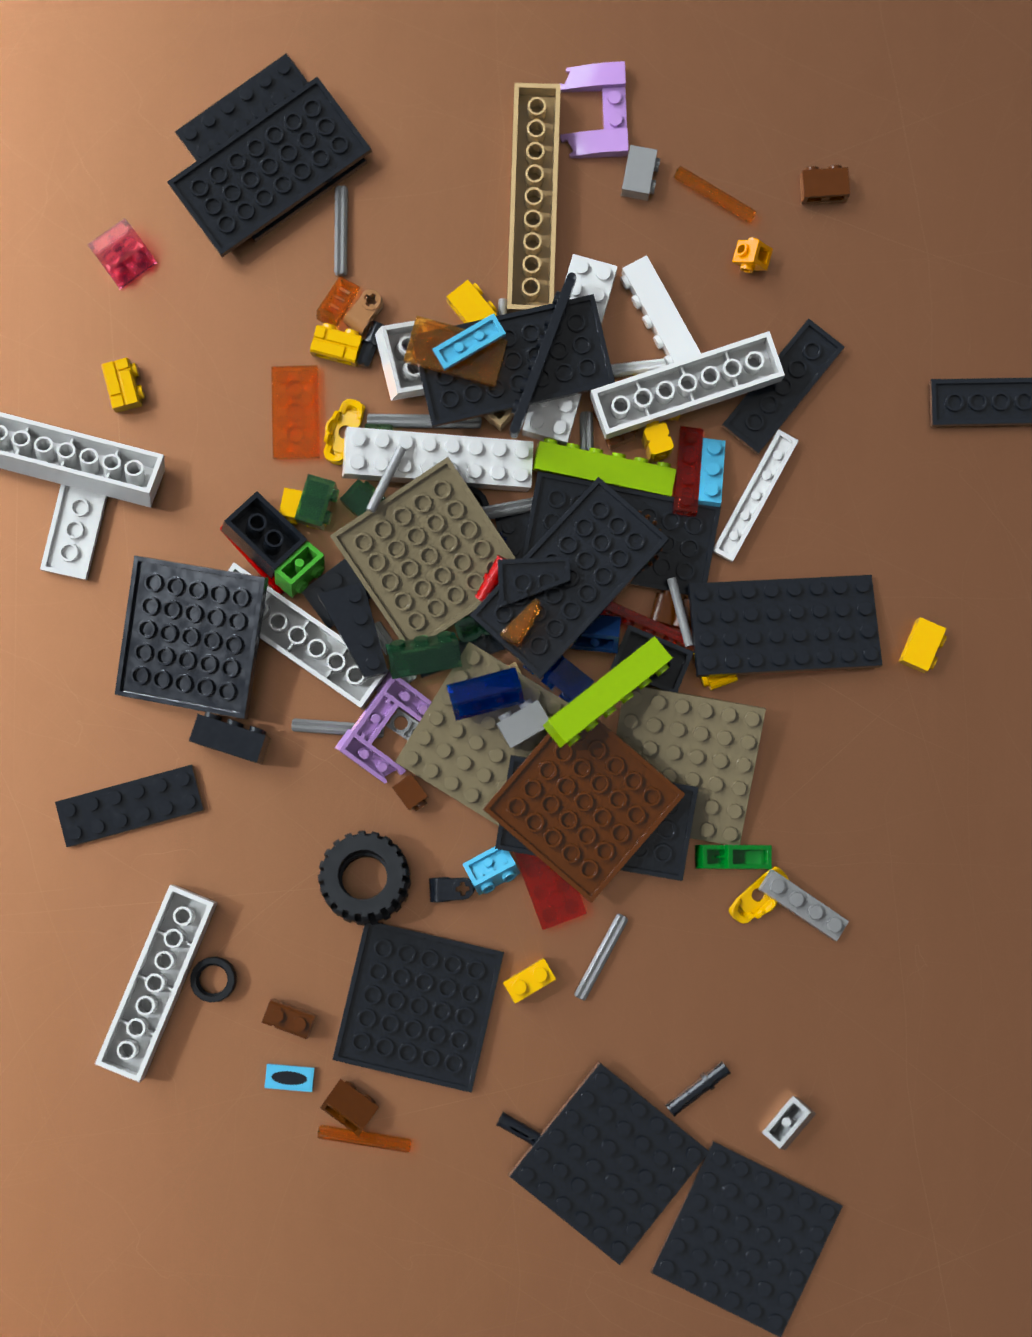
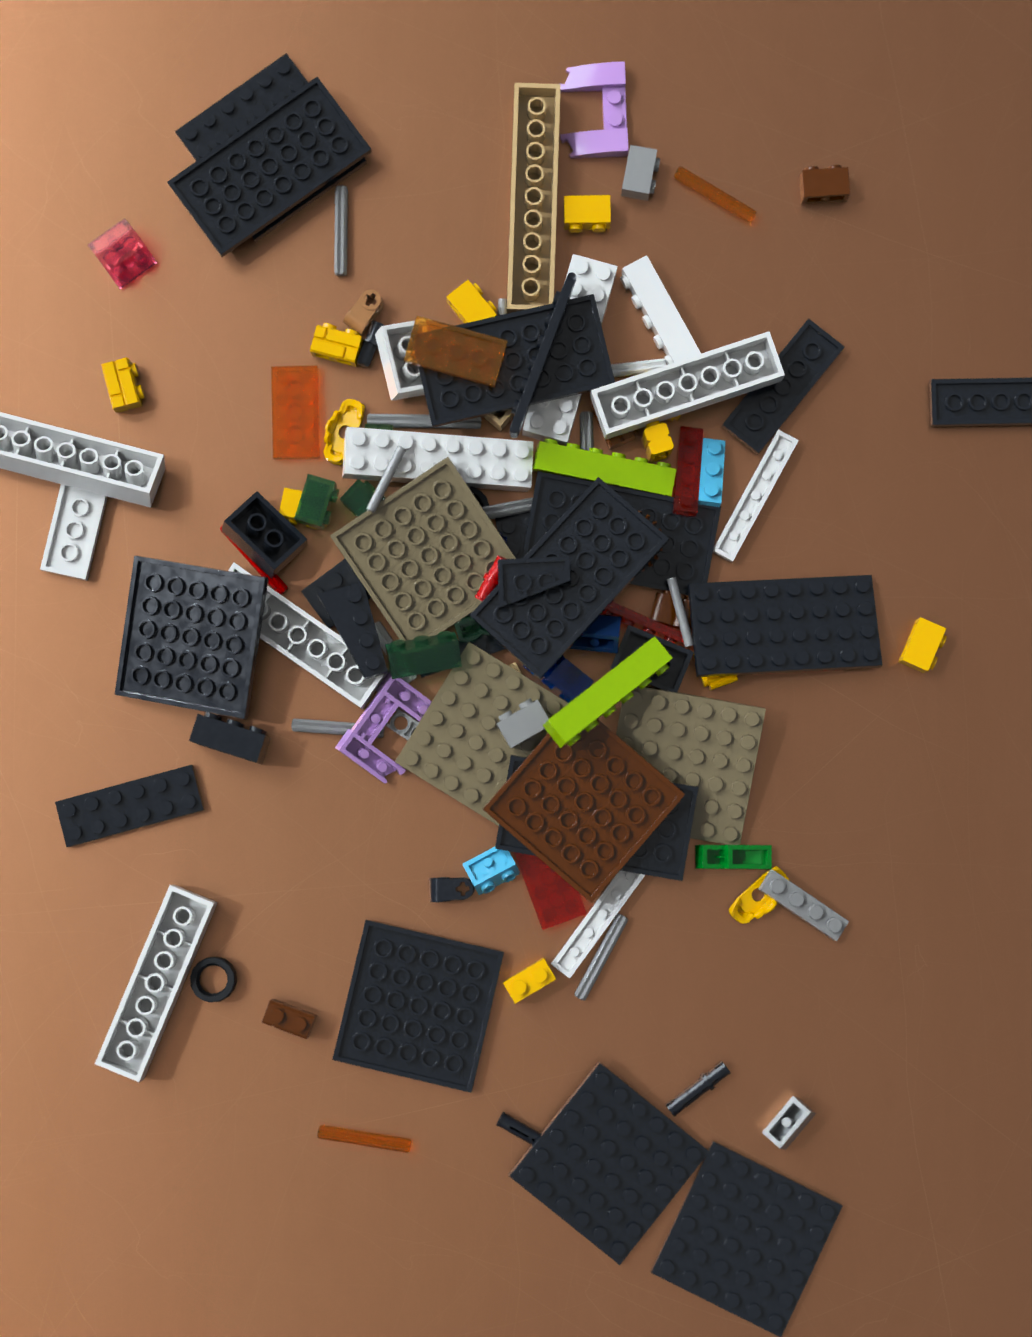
medium azure tile [265,1063,315,1092] -> none
bright green brick [274,541,325,598] -> none
clear orange slope [316,276,360,327] -> none
black tyre [318,831,411,925] -> none
reddish brown brick [320,1079,379,1136] -> none
reddish brown brick [392,773,428,811] -> none
medium azure plate [432,313,506,371] -> none
clear blue brick [446,667,525,721] -> none
clear orange slope [500,599,541,647] -> none
light orange brick [732,238,773,273] -> none
none -> white plate [551,870,645,978]
none -> yellow brick [564,195,611,233]

